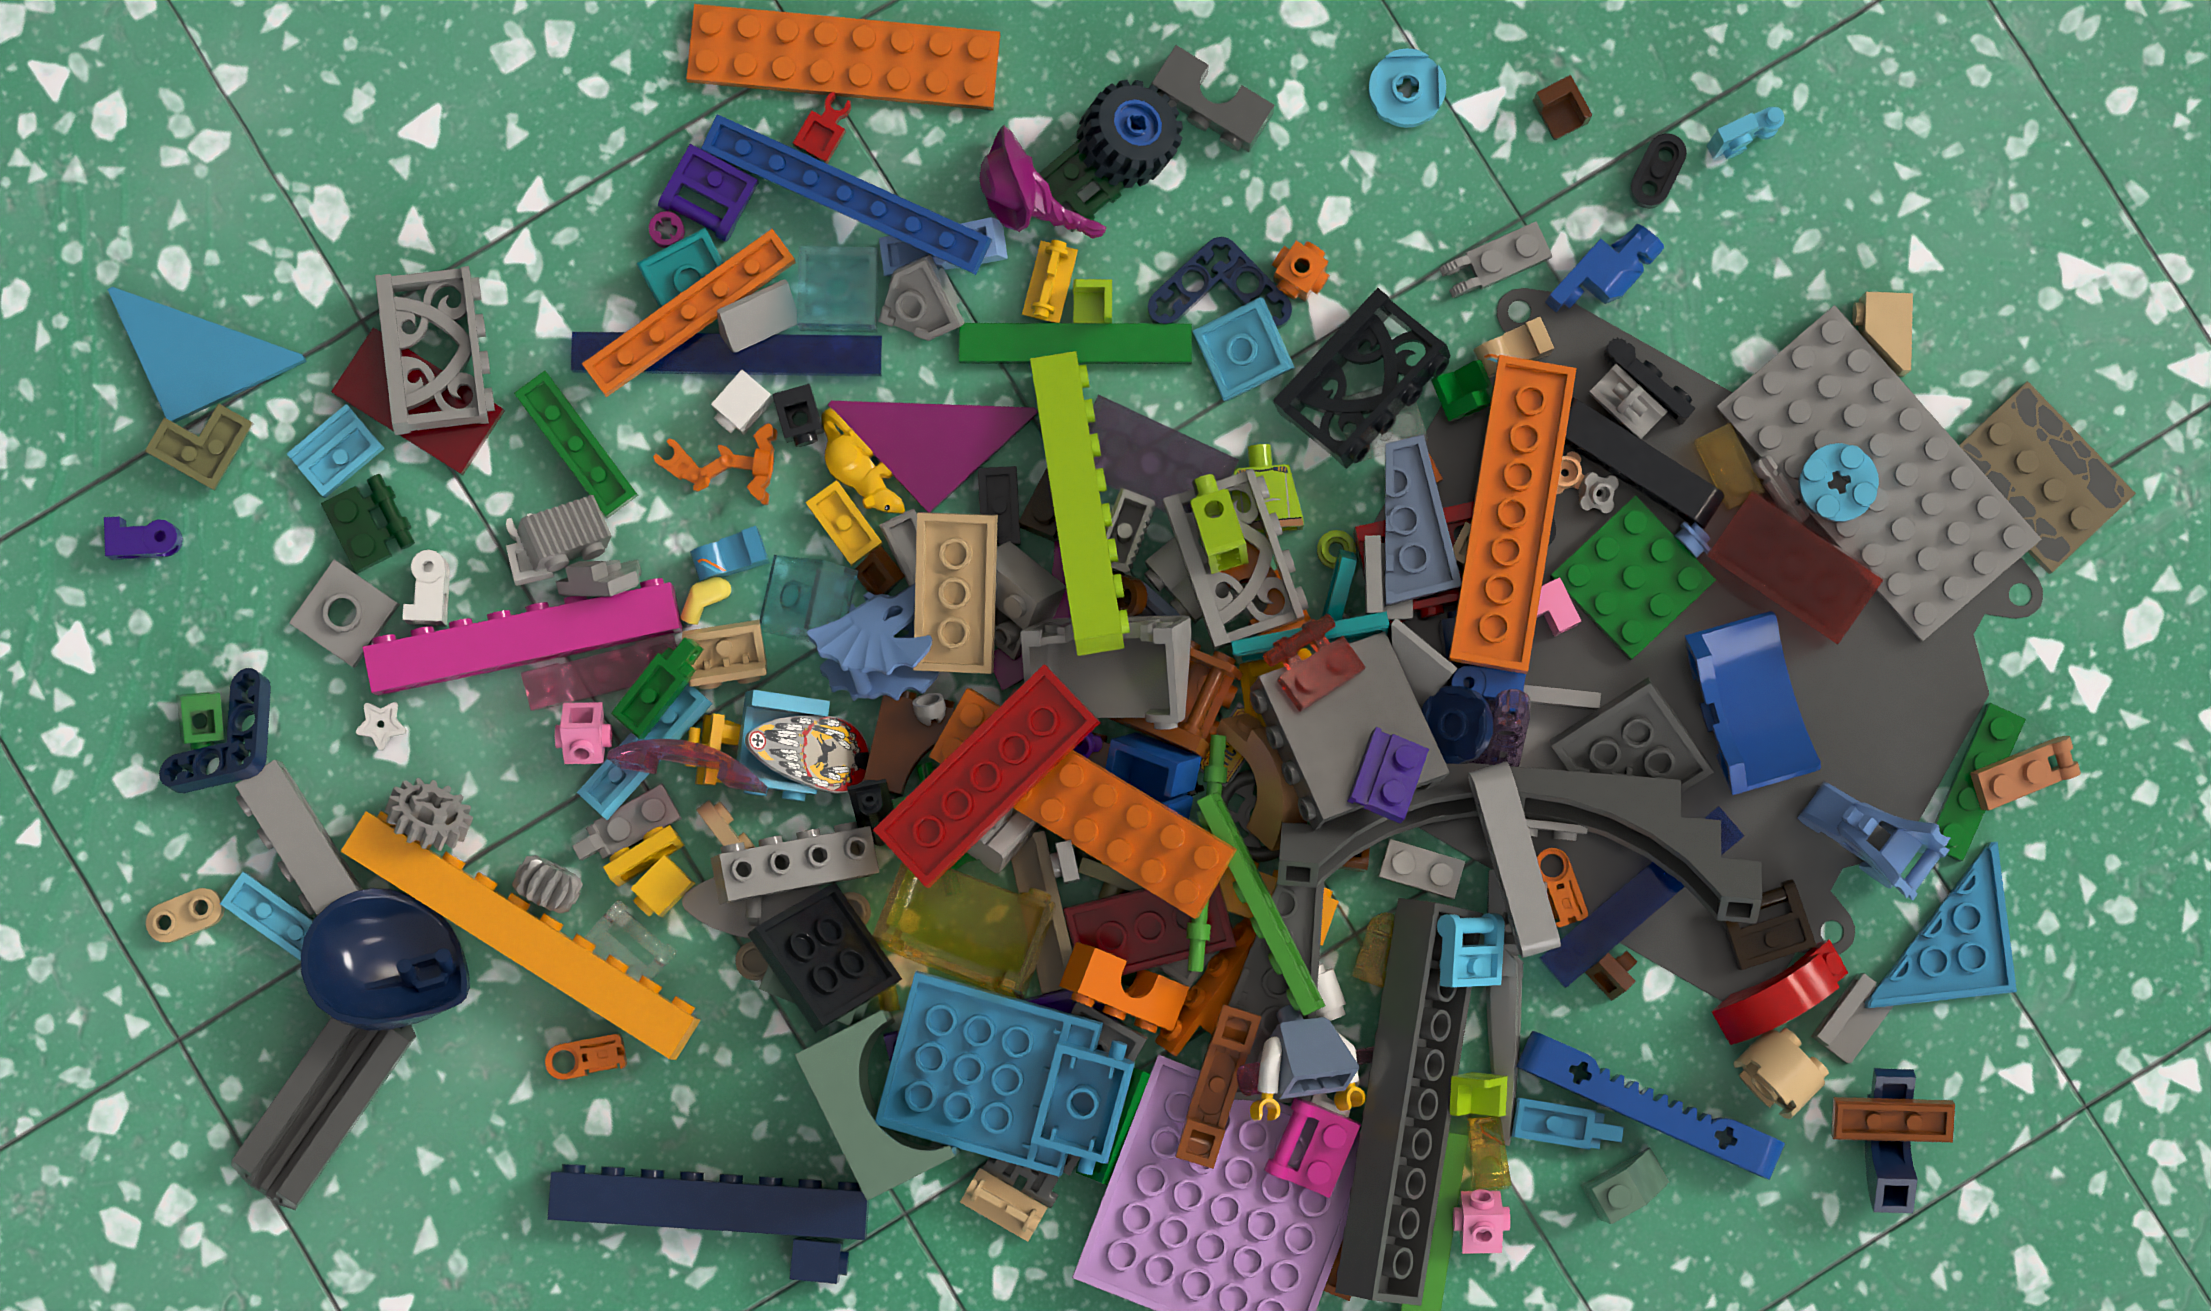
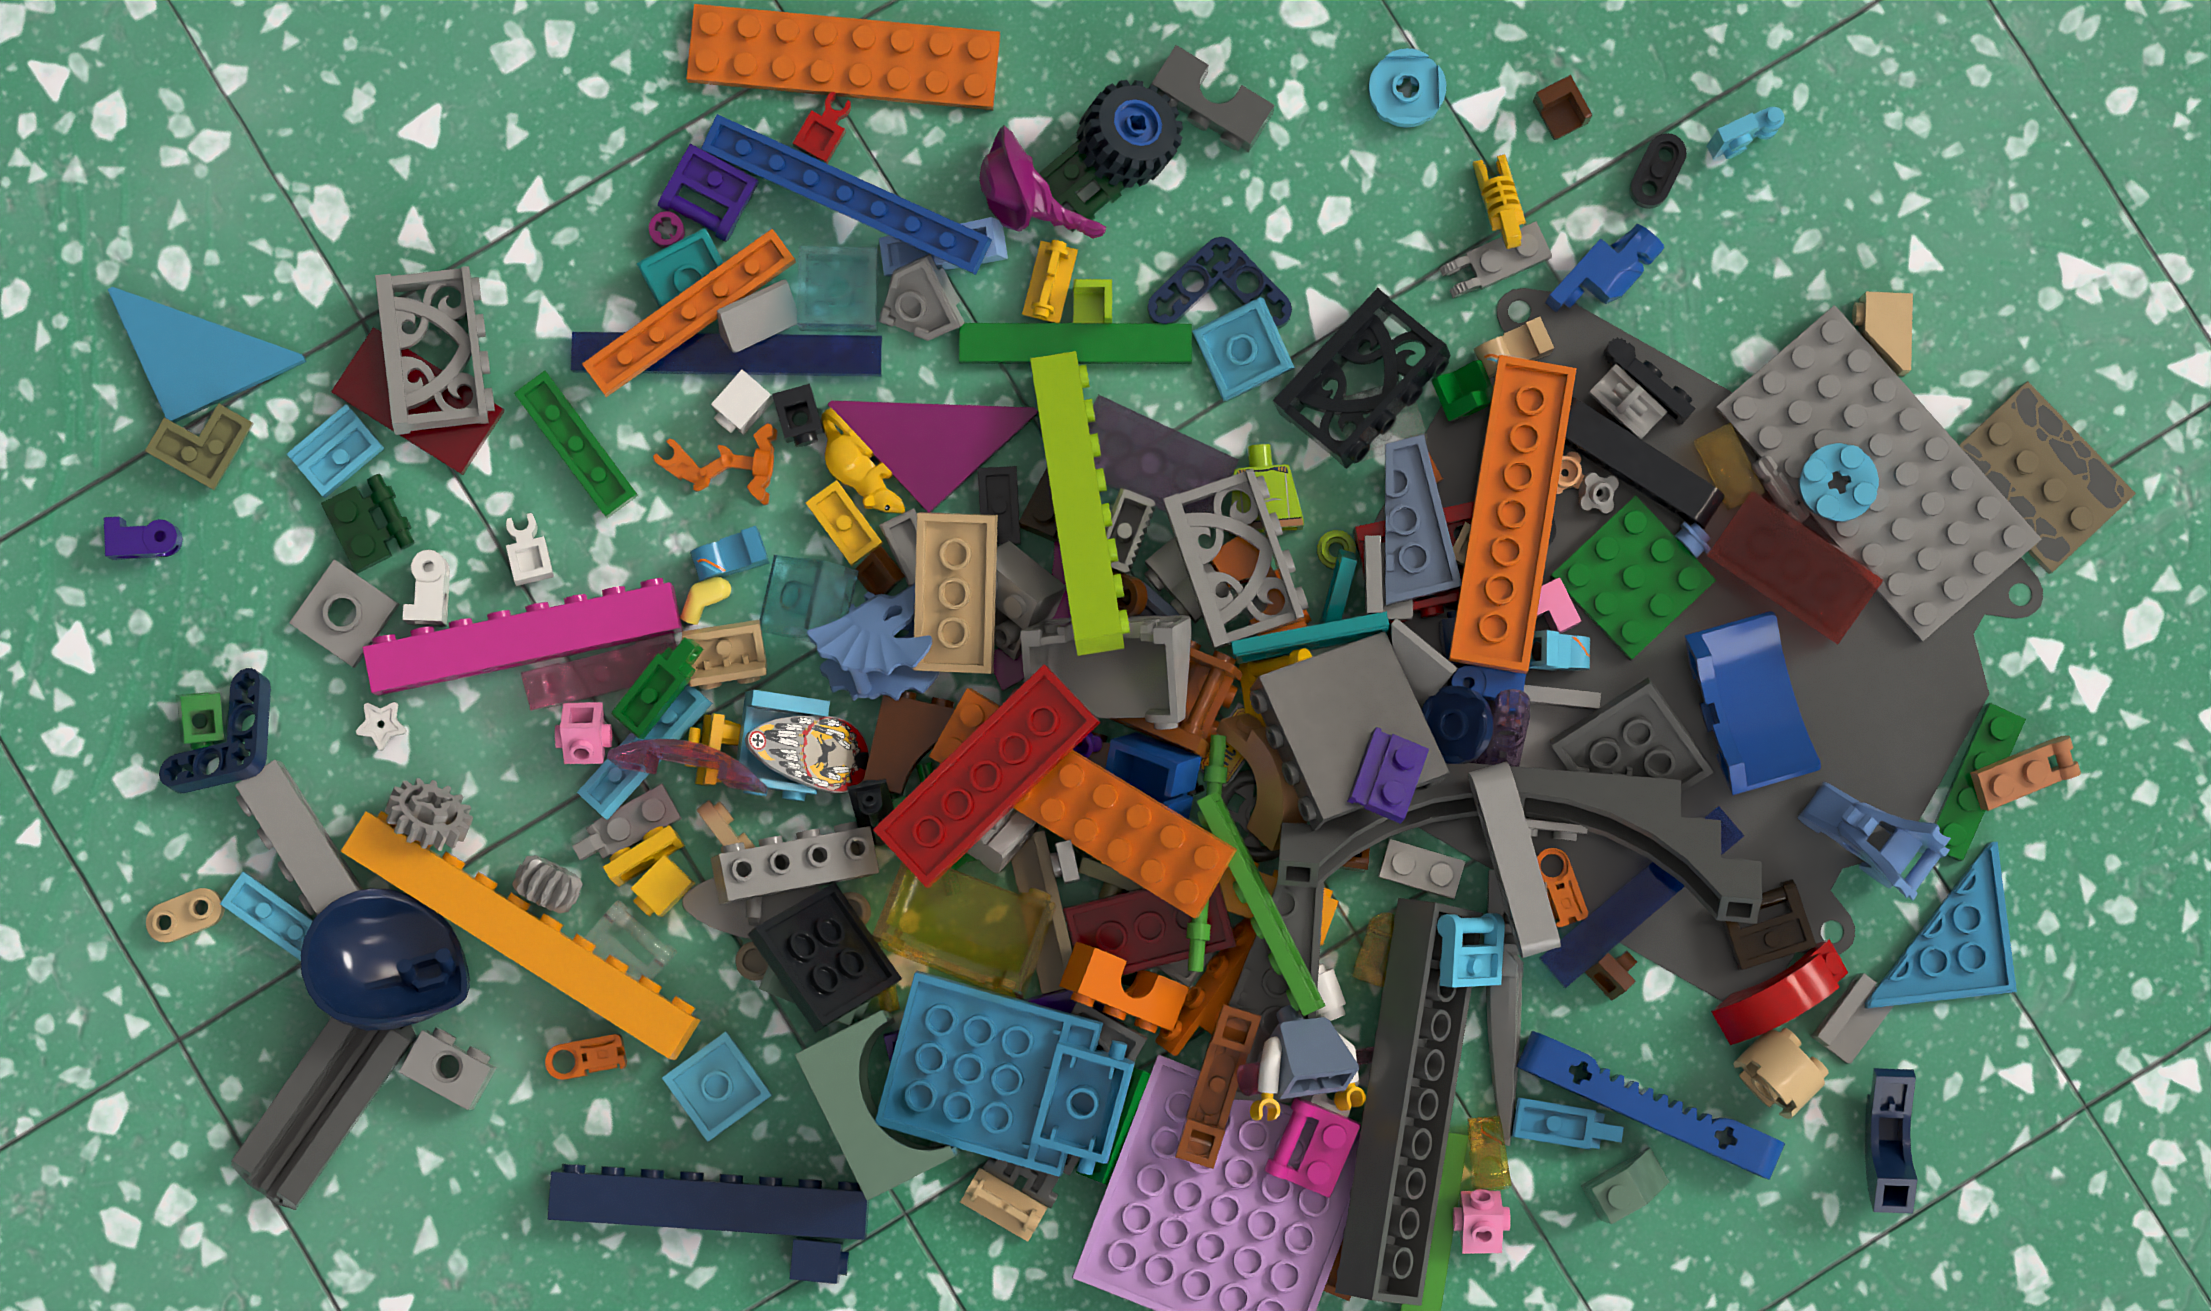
light grey brick [517,495,612,572] -> none
light grey plate [556,560,641,596] -> none
light grey hinge [912,693,946,726] -> none
lime torso [1190,474,1249,574] -> none
clear red plate [1263,614,1366,712] -> none
orange brick [1272,240,1330,301] -> none
lime panel [1450,1072,1508,1117] -> none
dark orange tile [1831,1097,1955,1143] -> none
none -> light grey brick [399,1027,496,1110]
none -> medium azure plate [662,1031,773,1142]
none -> yellow hinge [1472,154,1526,249]
none -> medium azure leg [1529,630,1590,671]

